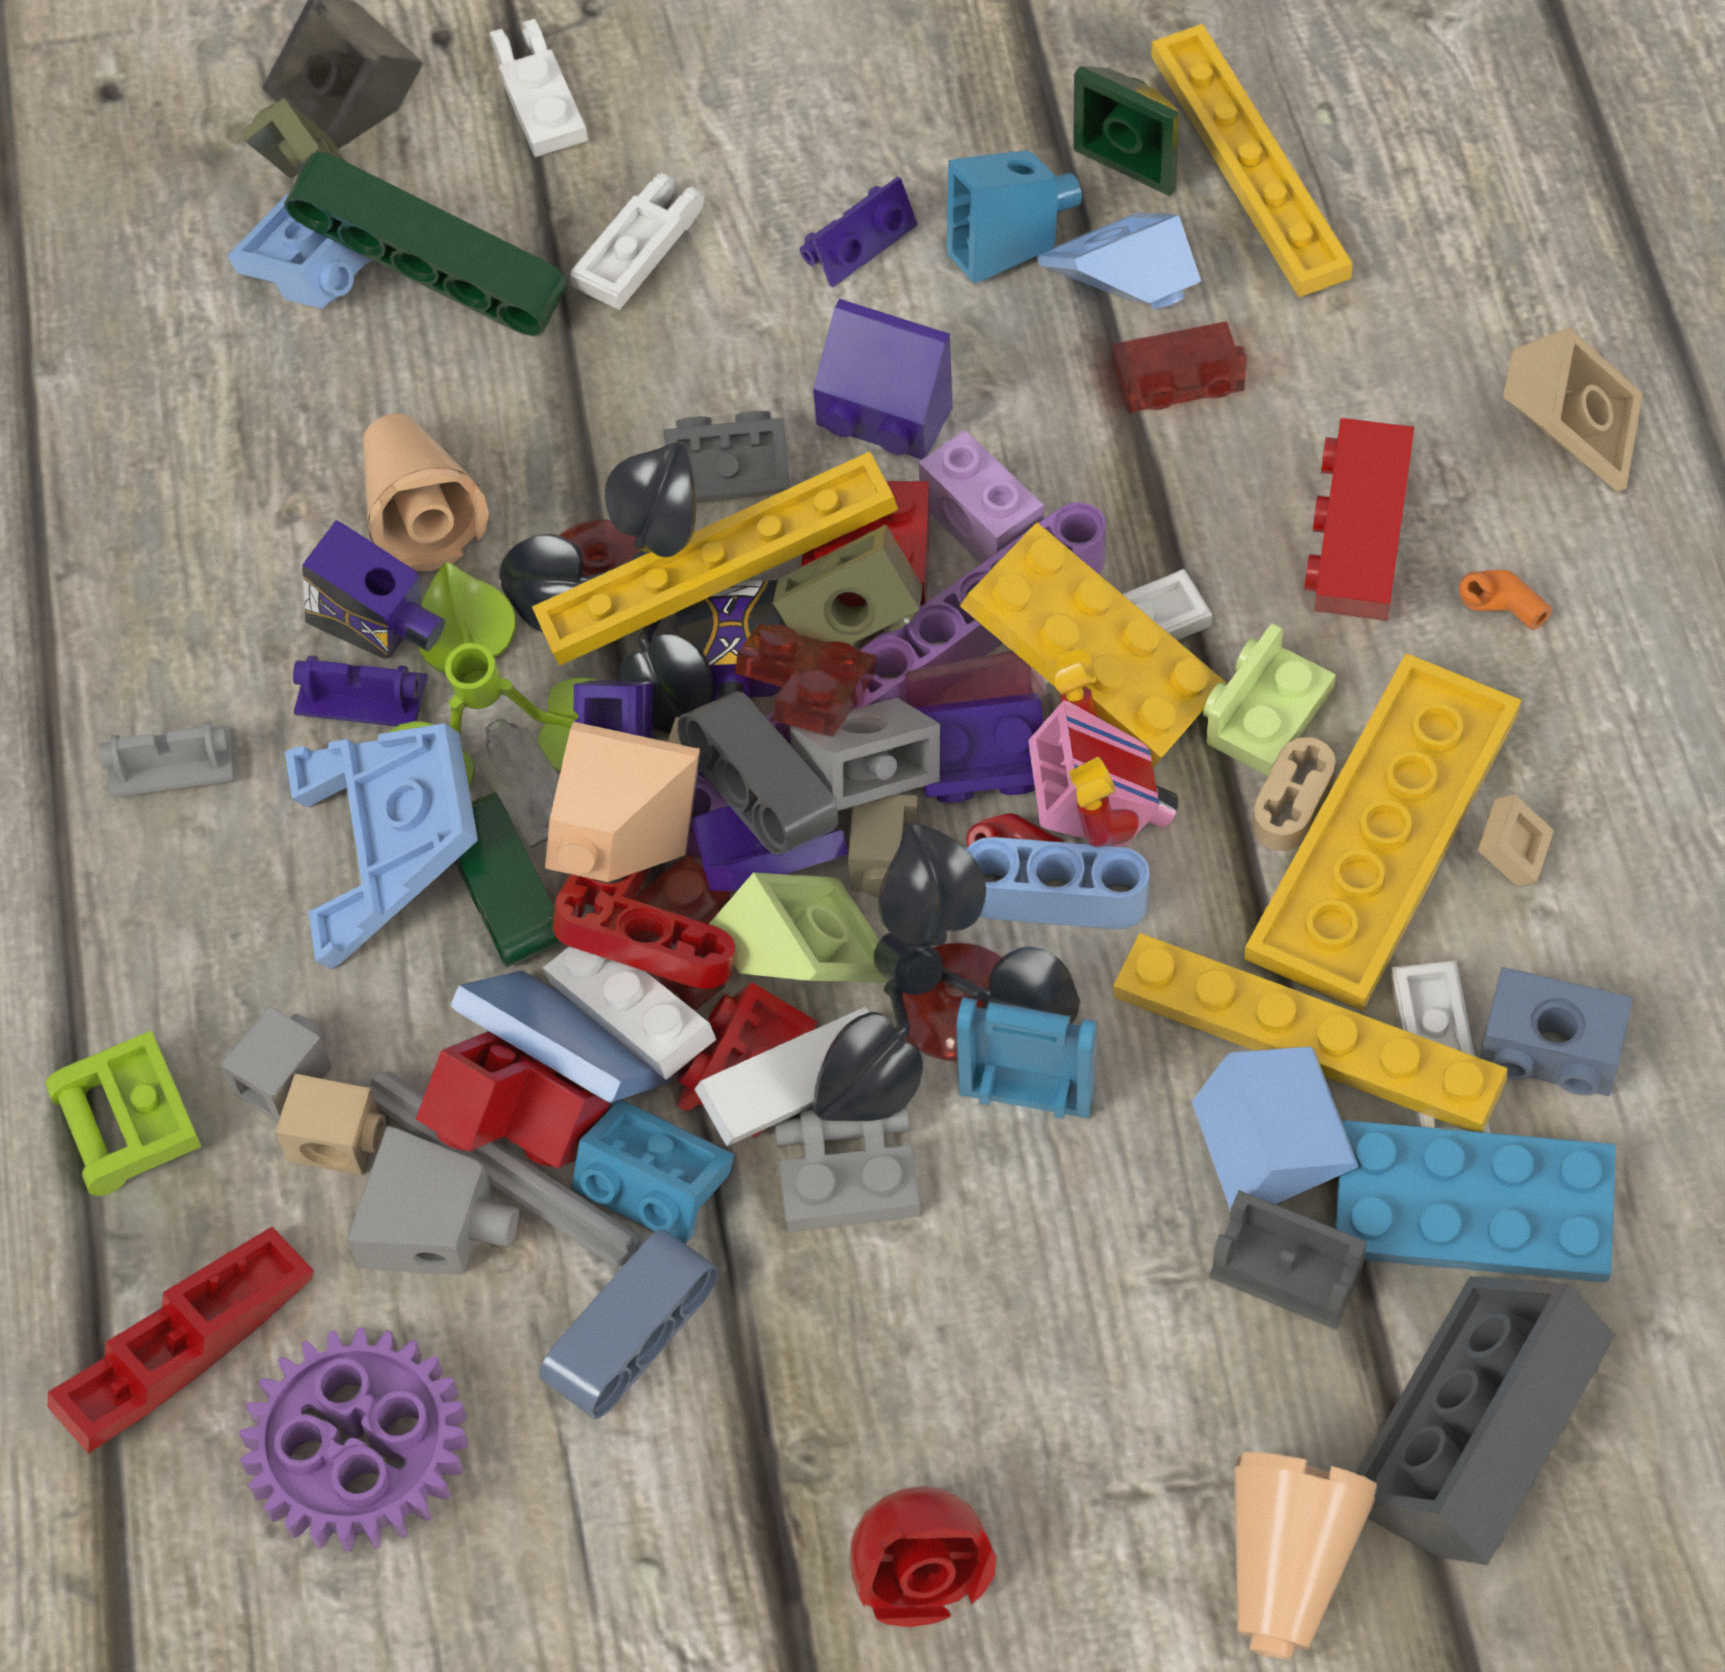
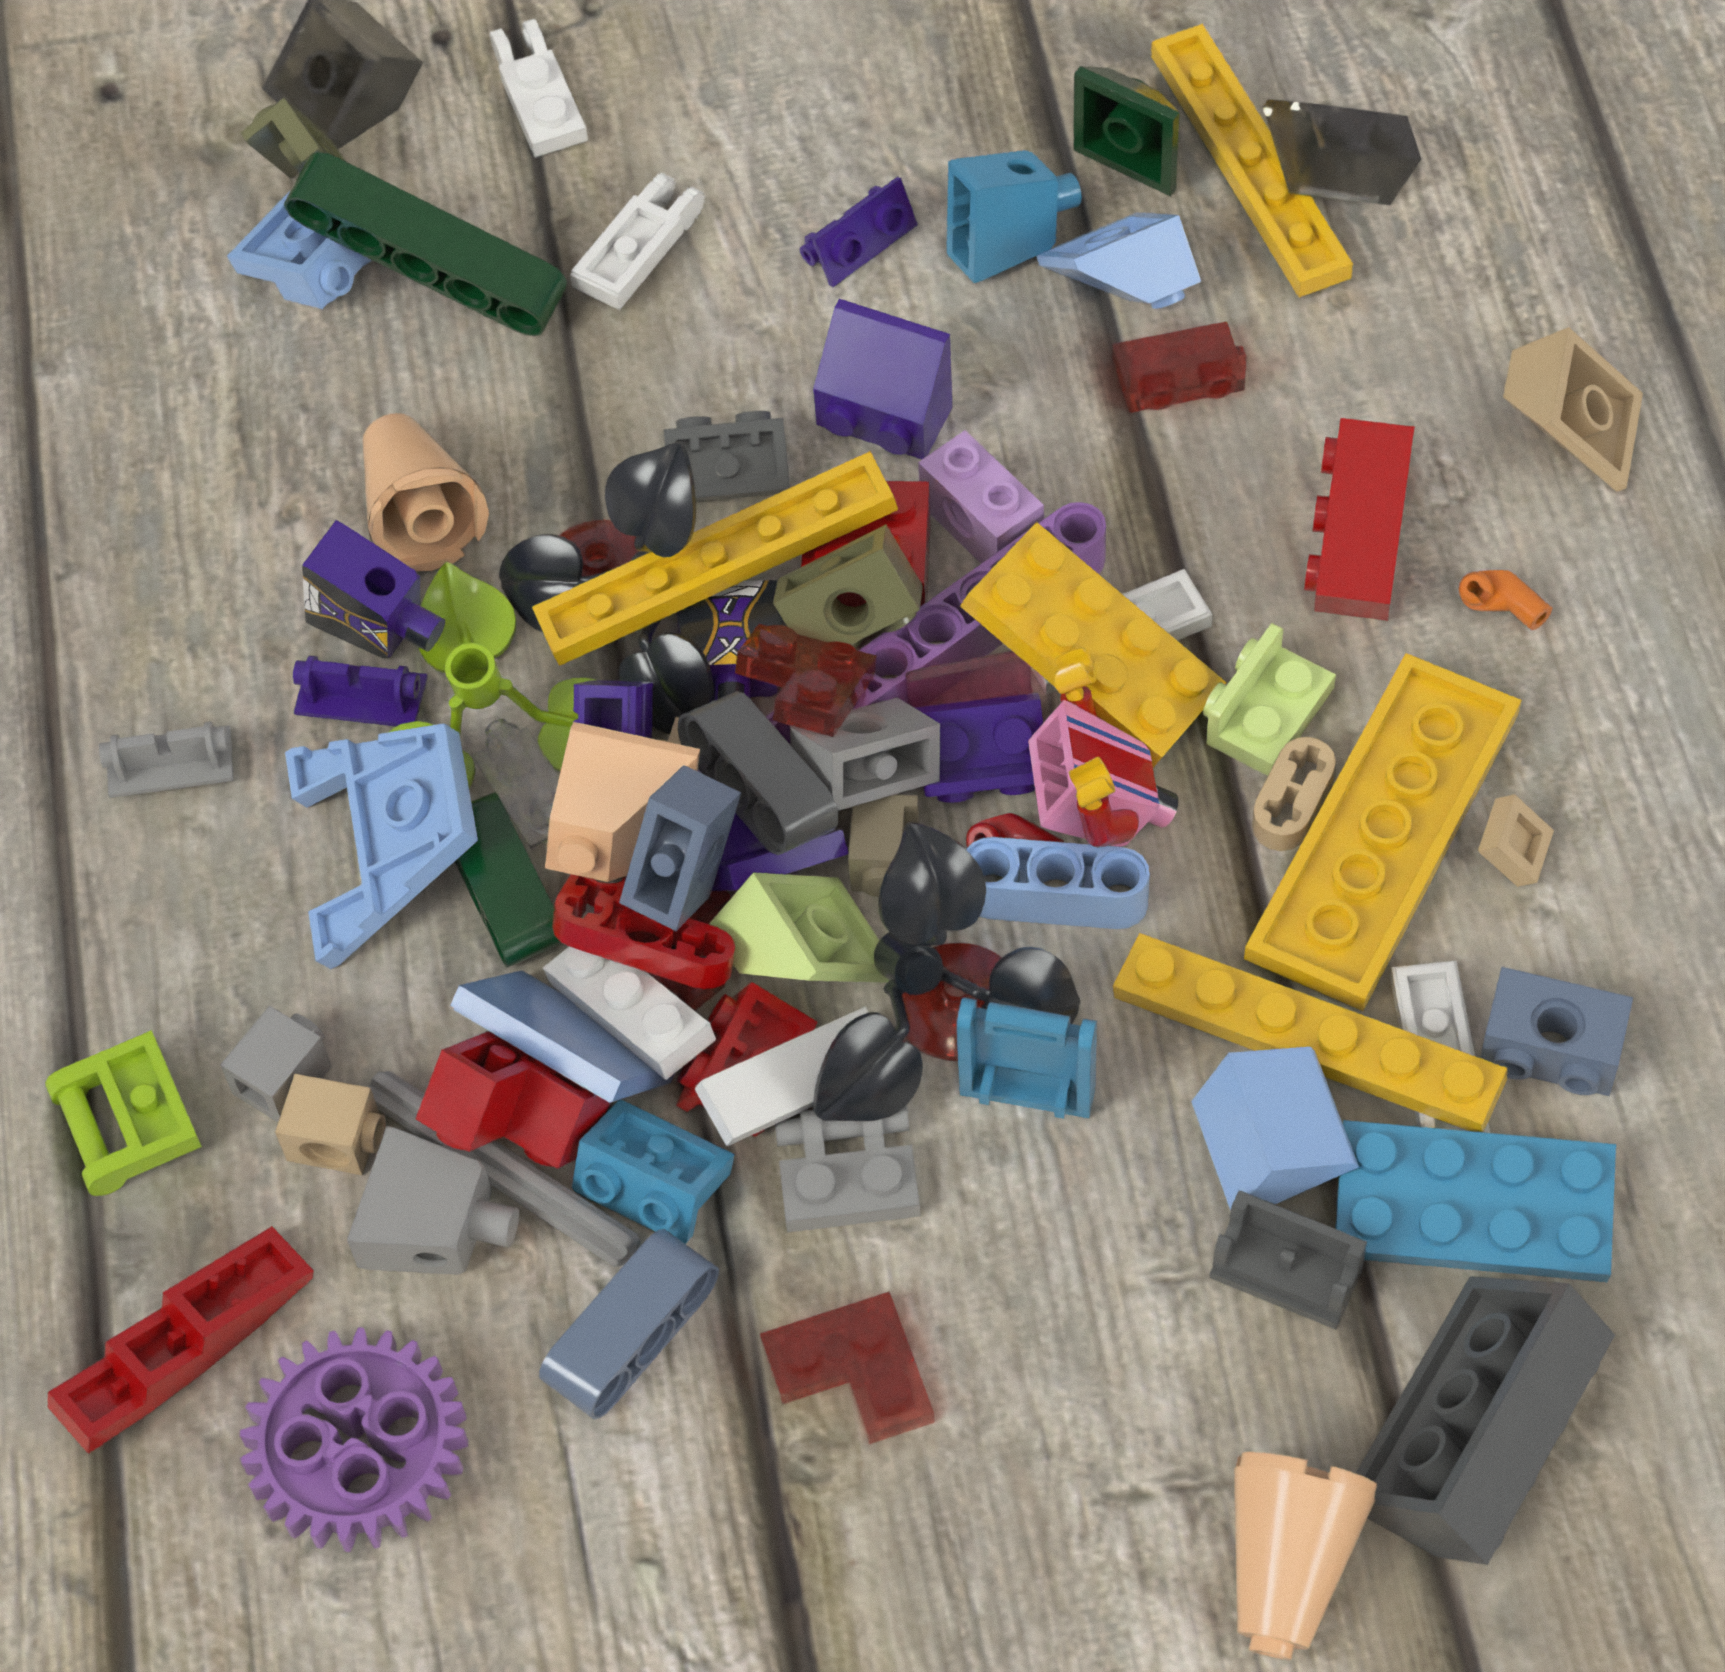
red cylinder [850,1486,997,1628] -> none
none -> sand blue brick [619,765,741,931]
none -> clear red plate [760,1291,935,1444]
none -> clear smoke slope [1263,99,1422,205]

